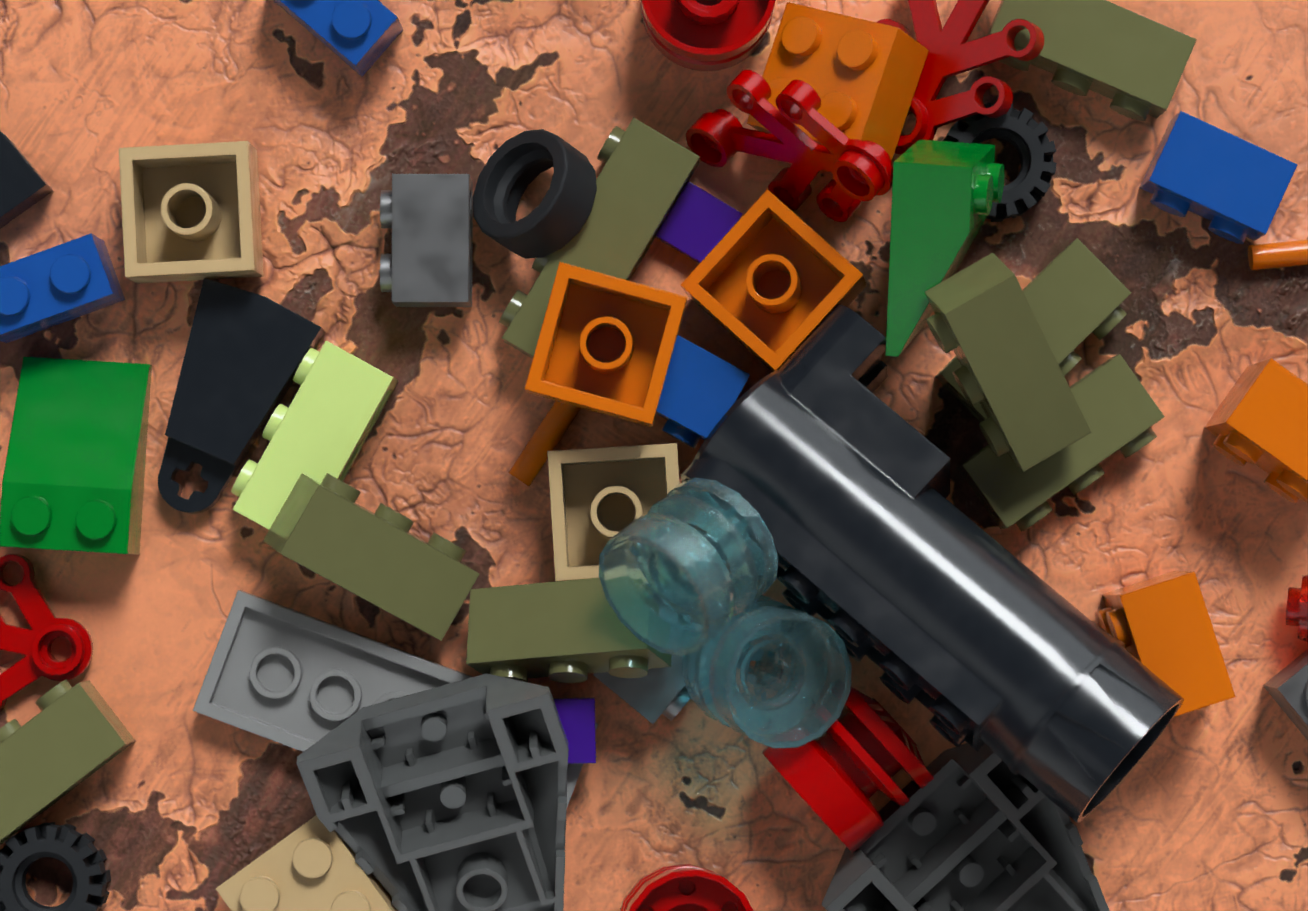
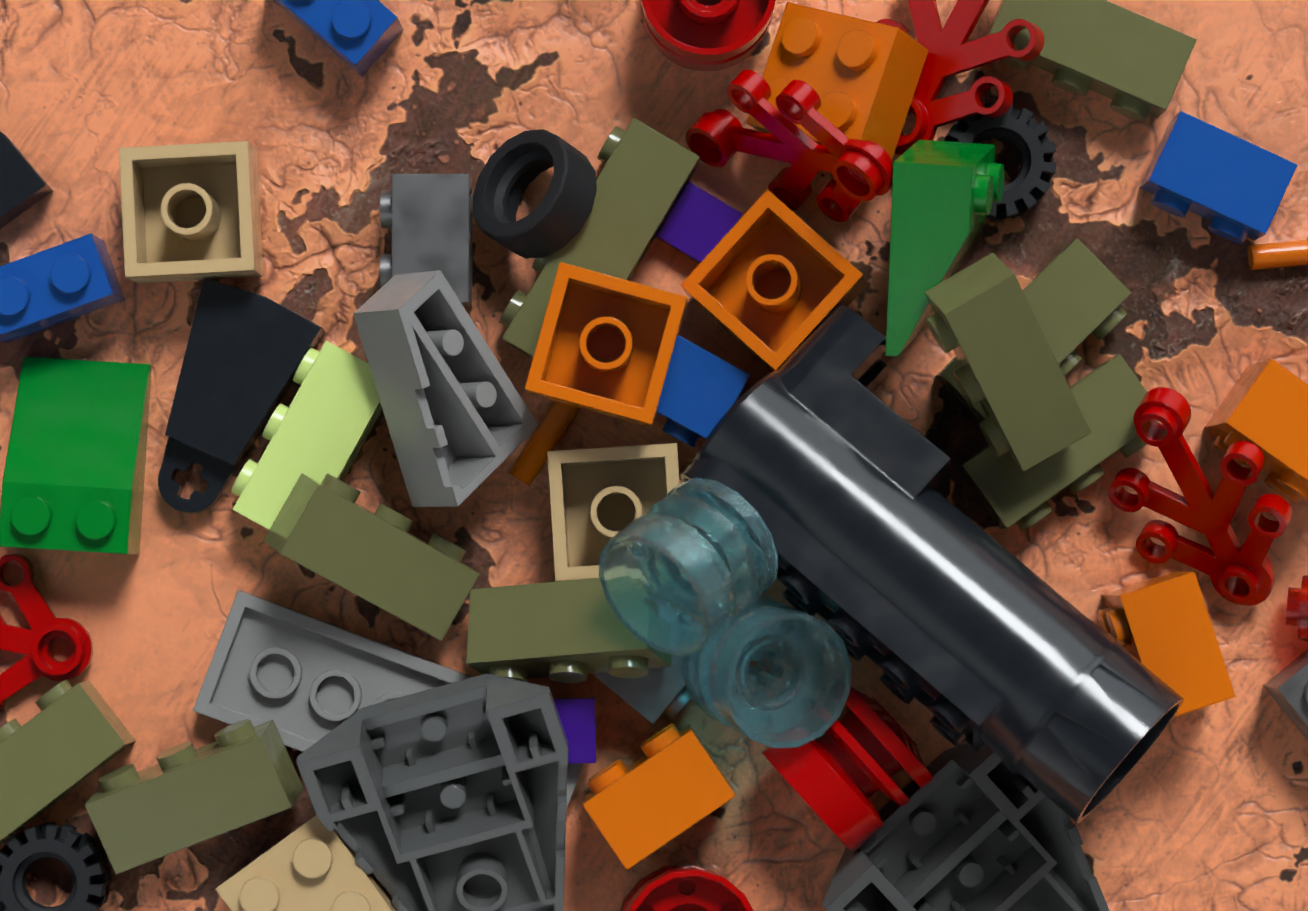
none -> olive brick [85,719,304,874]
none -> light grey wedge [353,270,539,507]
none -> orange brick [582,722,736,870]
none -> red plant [1108,387,1292,606]

